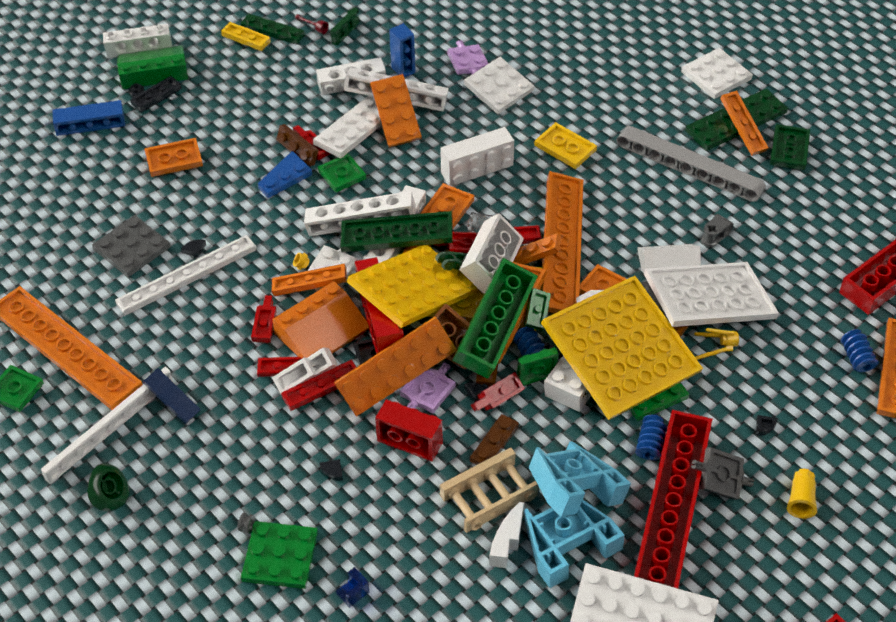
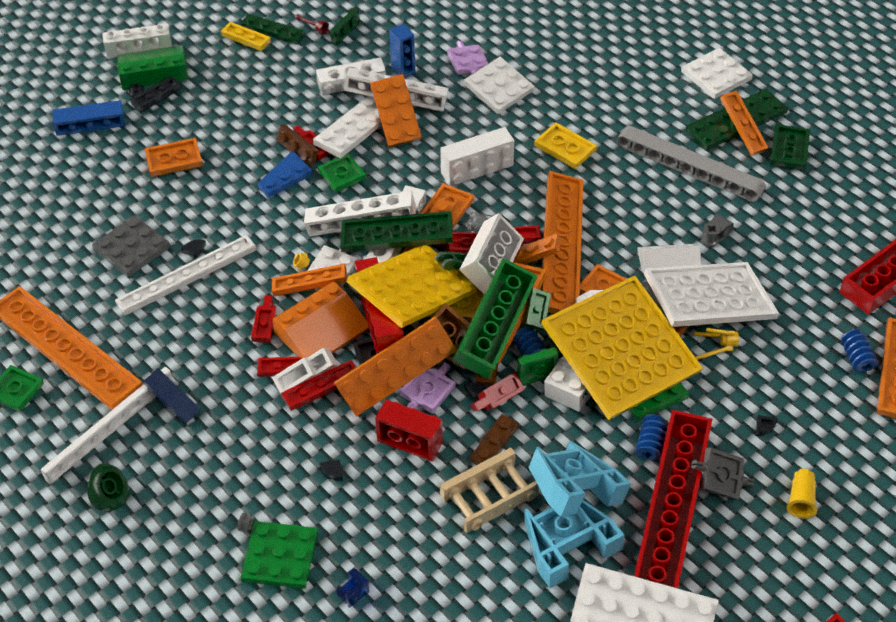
white slope [489,502,524,568] -> none

